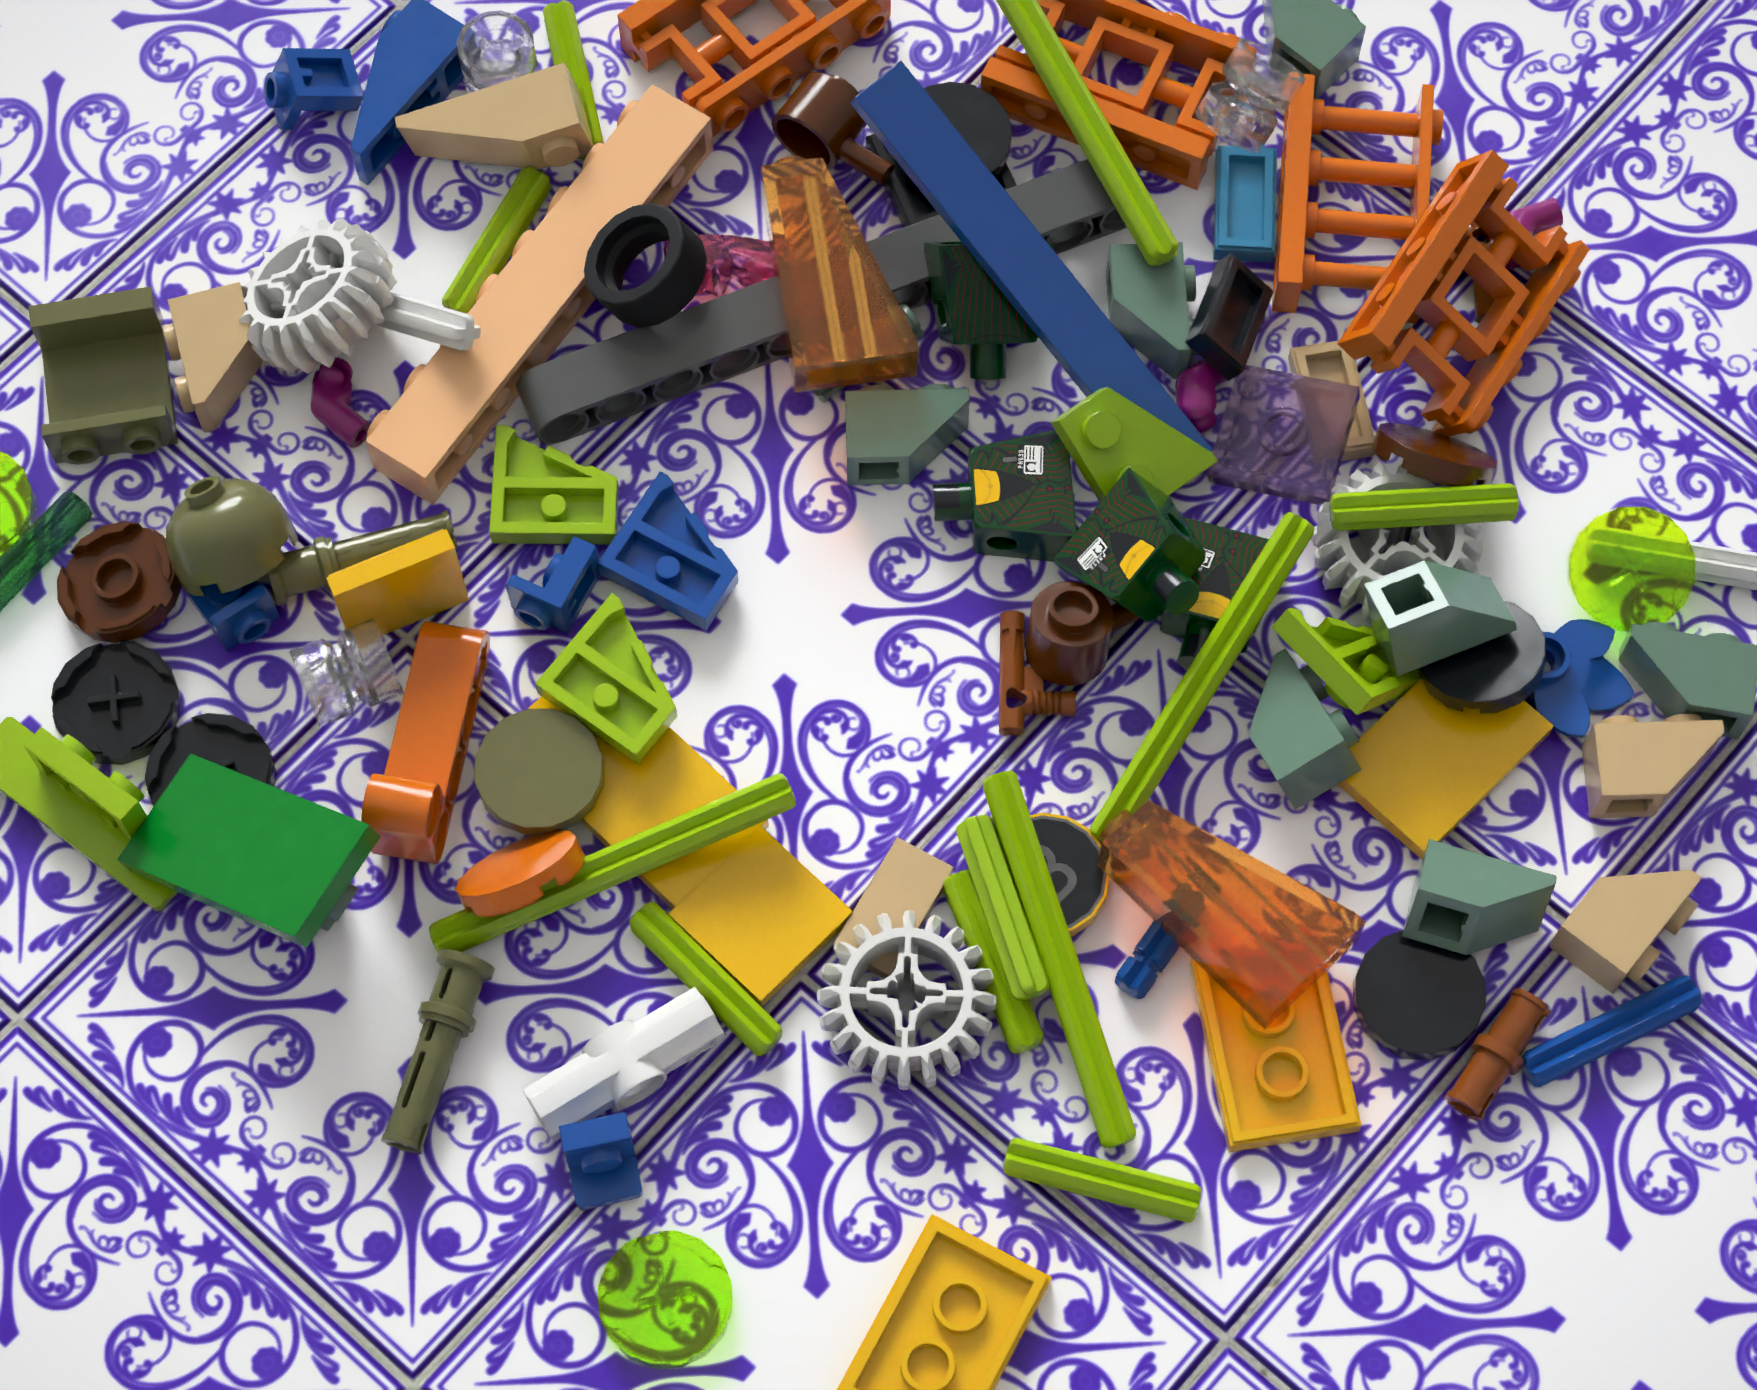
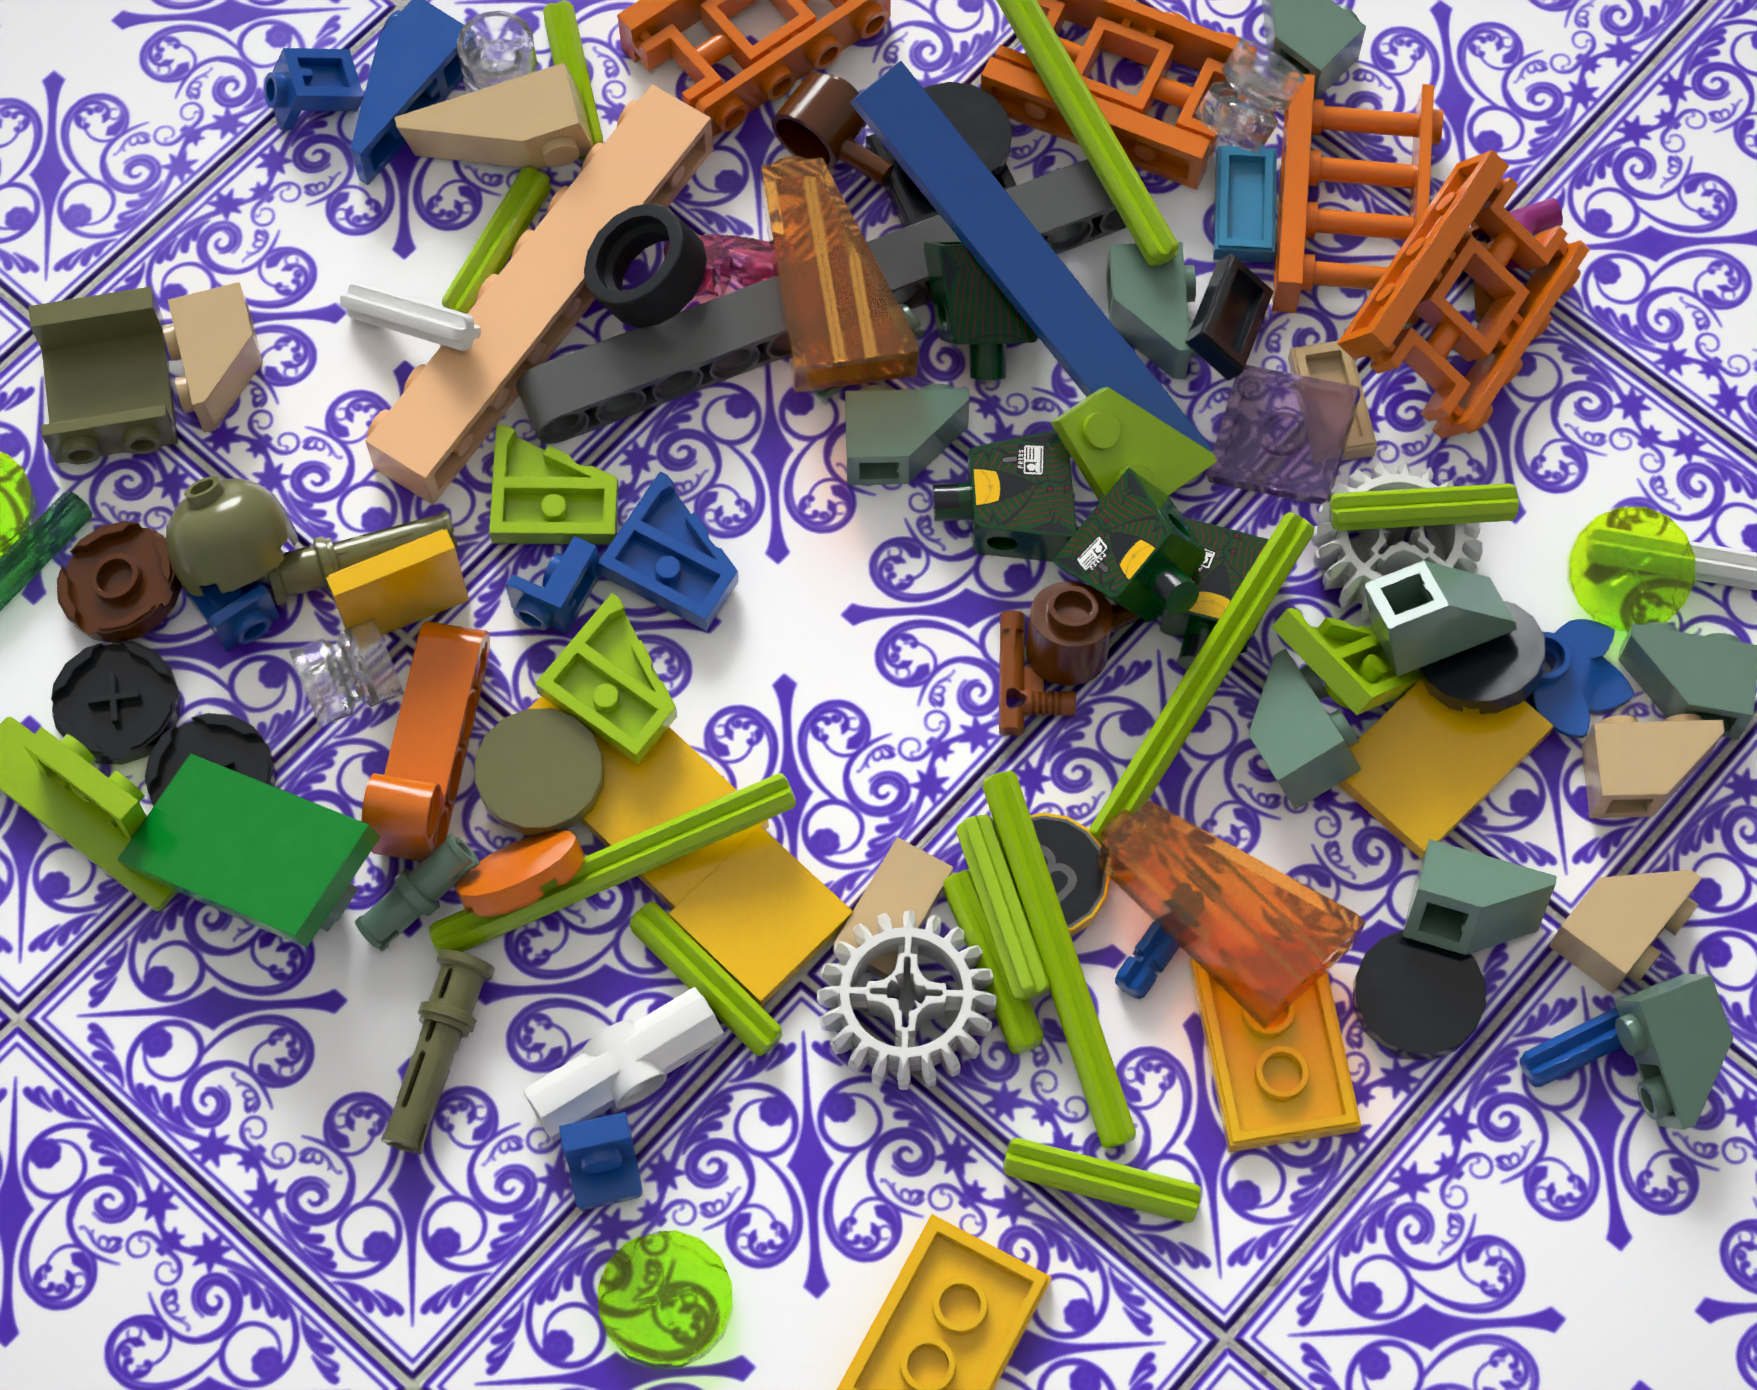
white gear [239,218,397,374] -> none
magenta arm [310,357,370,448] -> none
magenta arm [1175,358,1225,433] -> none
reddish brown tile [1371,423,1497,487] -> none
dark orange pin [1444,988,1551,1121] -> none
none -> sand green pin [355,833,480,952]
none -> sand green slope [1614,973,1734,1130]

